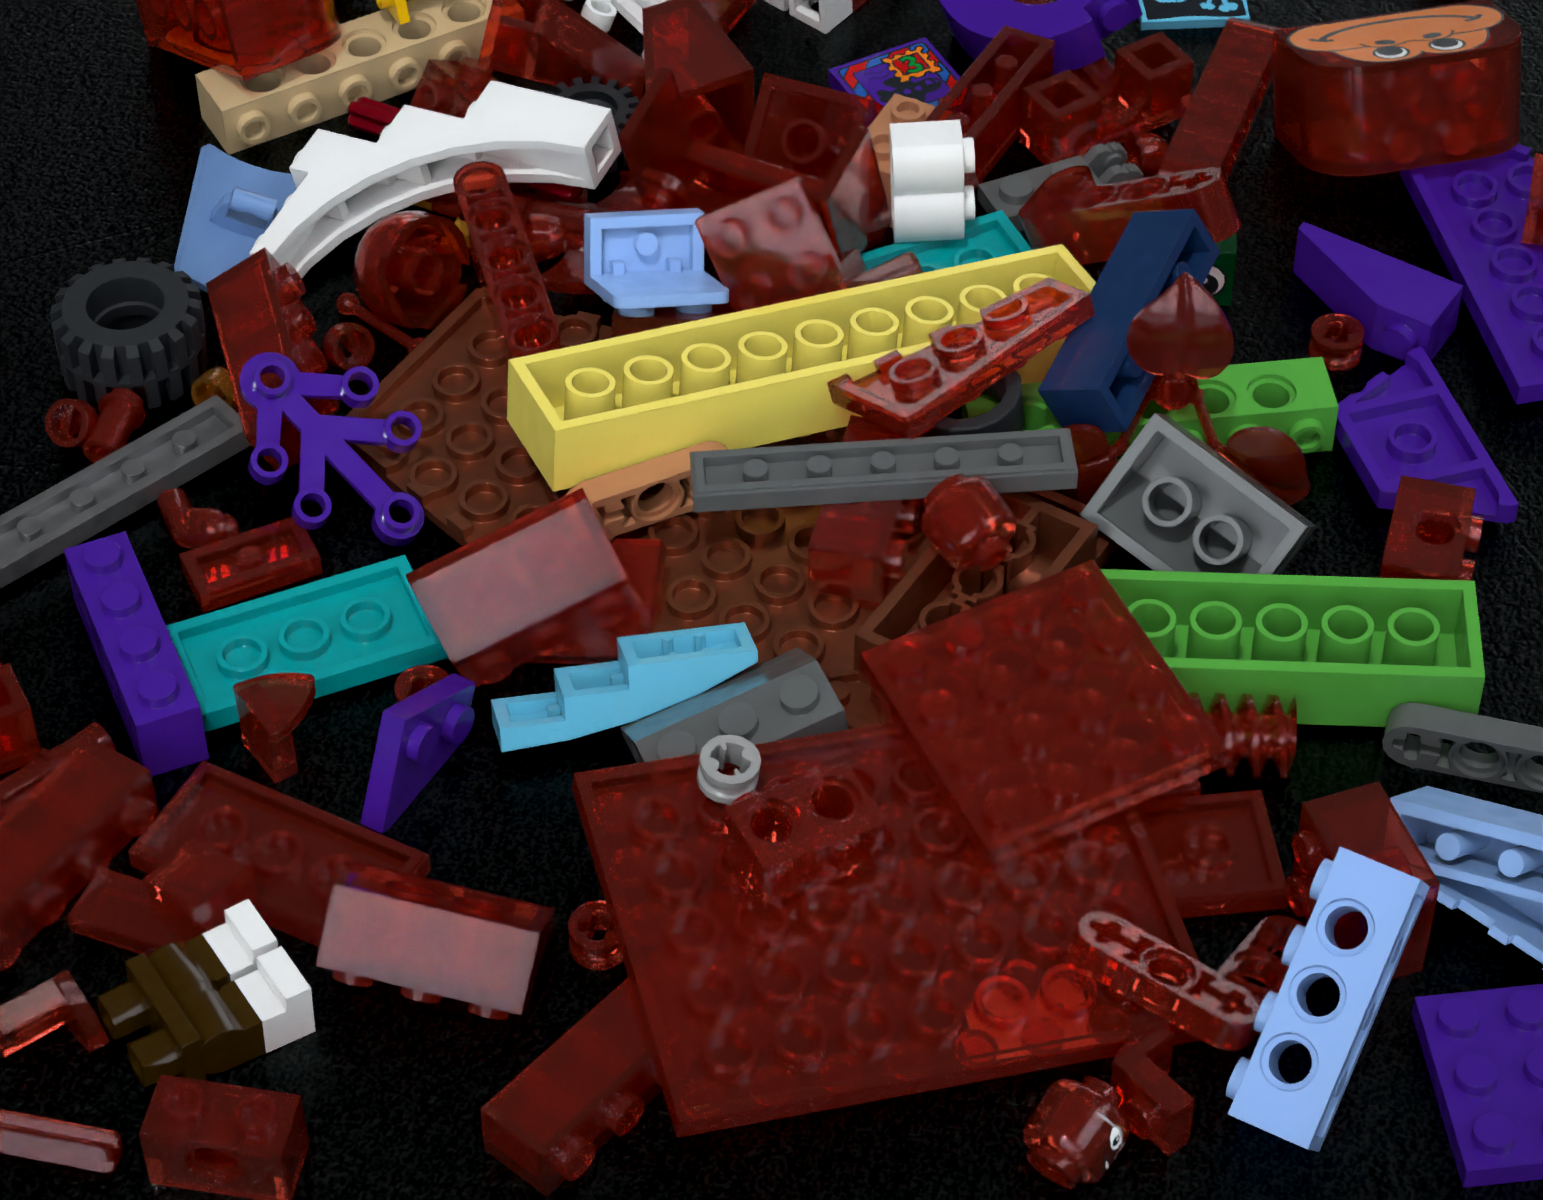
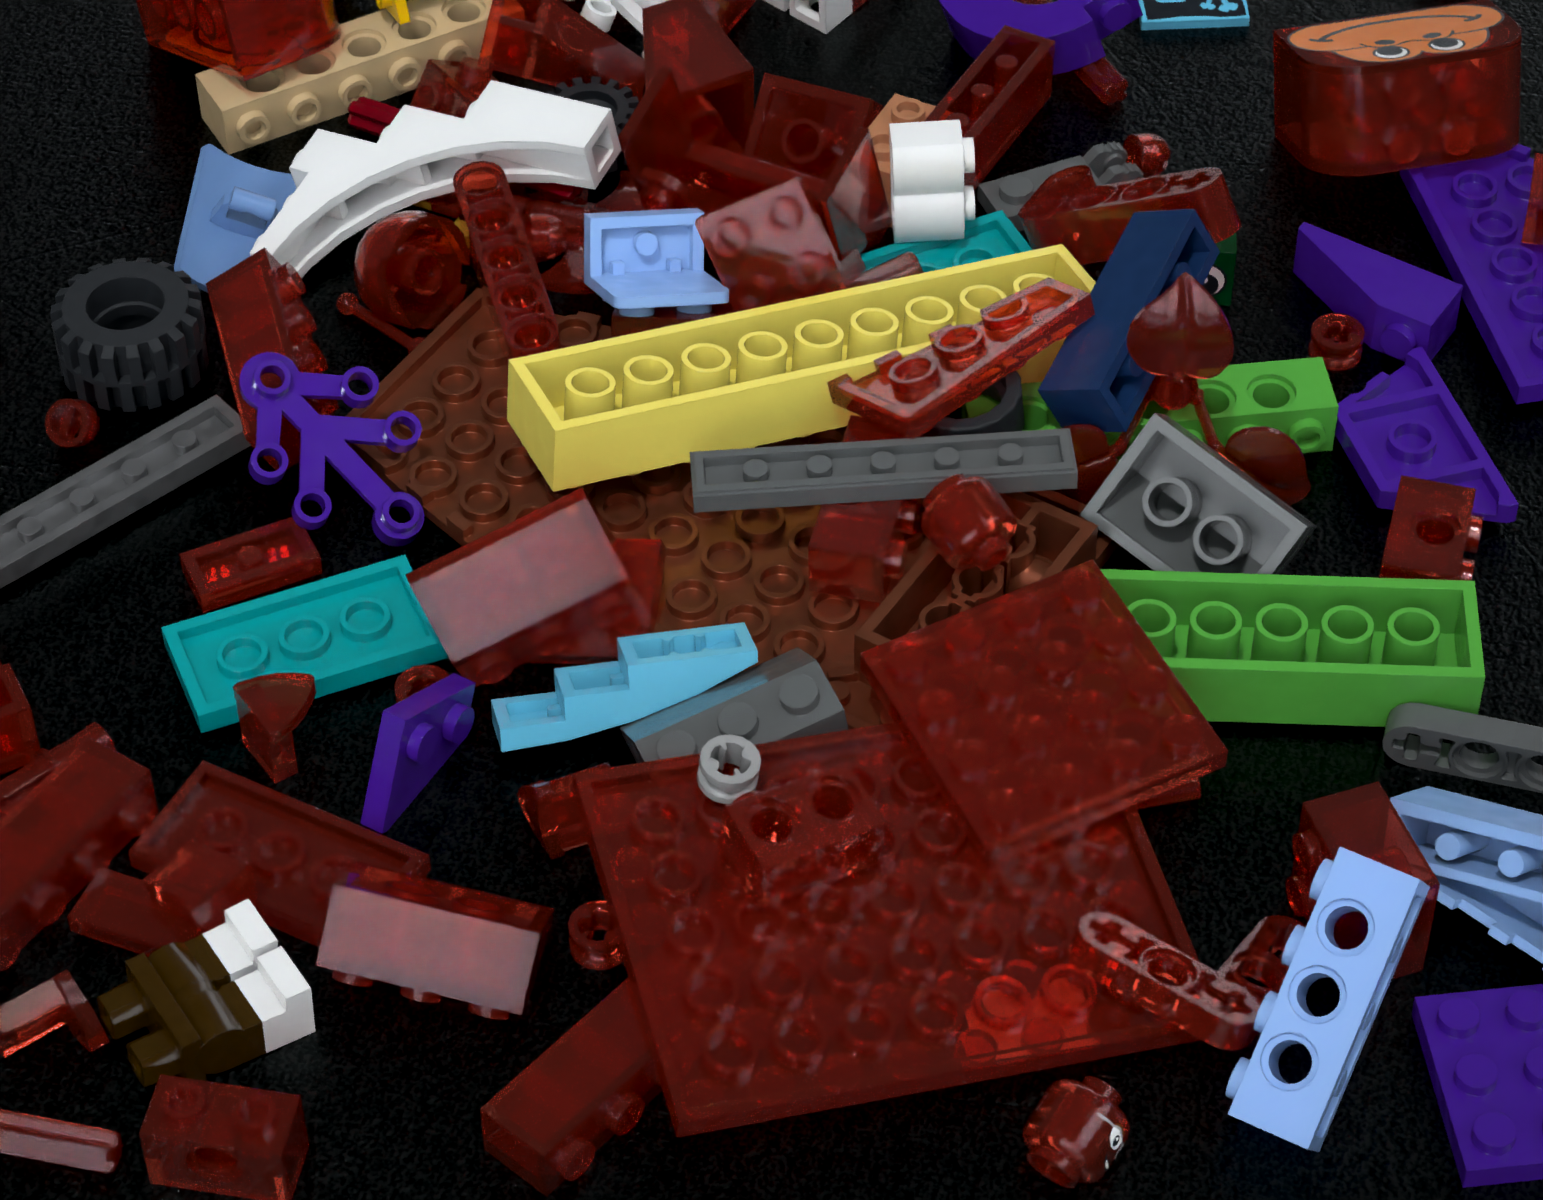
dark purple brick [64,531,209,778] -> none
clear red pin [82,388,146,463] -> none
clear red arm [157,488,239,549] -> none
clear orange hinge [191,366,243,411] -> none
clear red hinge [322,322,375,371] -> none
nougat beam [561,441,727,543] -> none
tile [829,37,979,130] -> none
clear red arch [1020,32,1194,165] -> none
clear red bracket [1109,1025,1195,1157] -> none
clear red tile [1128,790,1289,921] -> none
clear red beam [1155,17,1285,212] -> none
clear red piece [1158,691,1297,778] -> none
none -> clear red tile [517,762,627,860]

